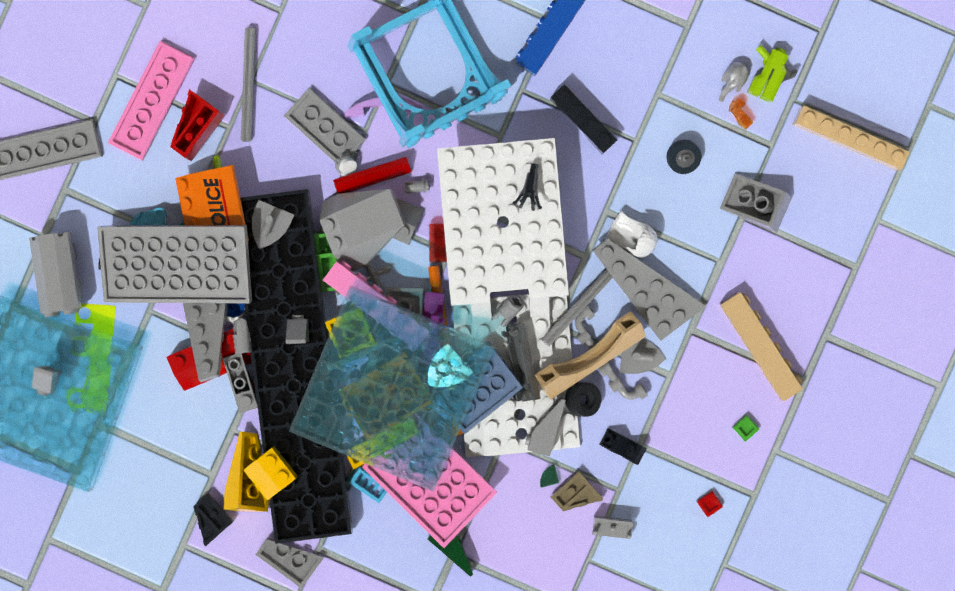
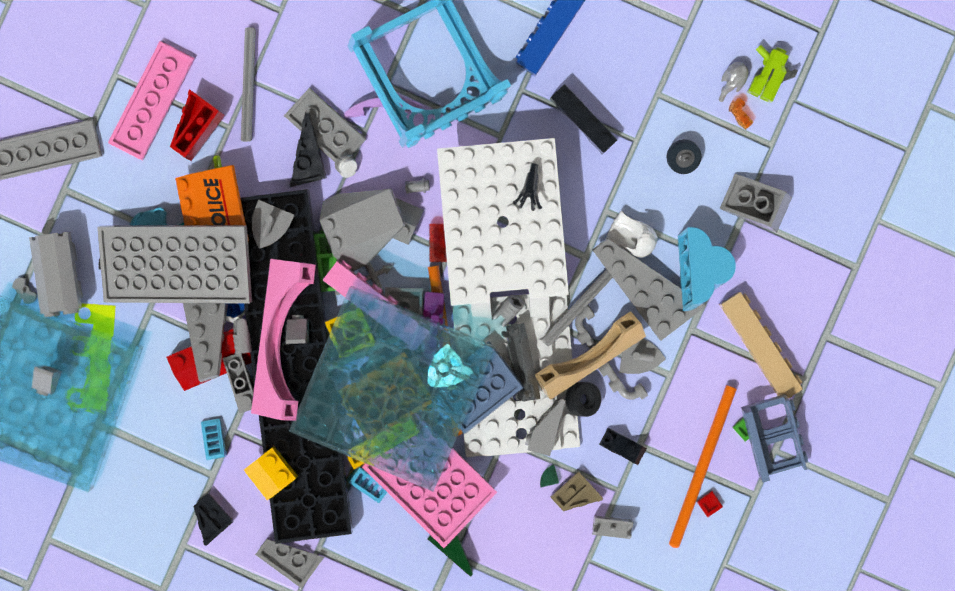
yellow wedge [224,431,269,512] -> none
red tile [333,157,412,194] -> none
tan brick [792,105,910,171] -> none
none -> light grey piece [12,277,37,304]
none -> medium azure slope [201,418,227,460]
none -> bright pink arch [251,259,316,421]
none -> black wing [290,113,327,187]
none -> orange piece [669,385,737,548]
none -> medium azure brick [678,227,736,311]
none -> sand blue window [741,394,808,483]

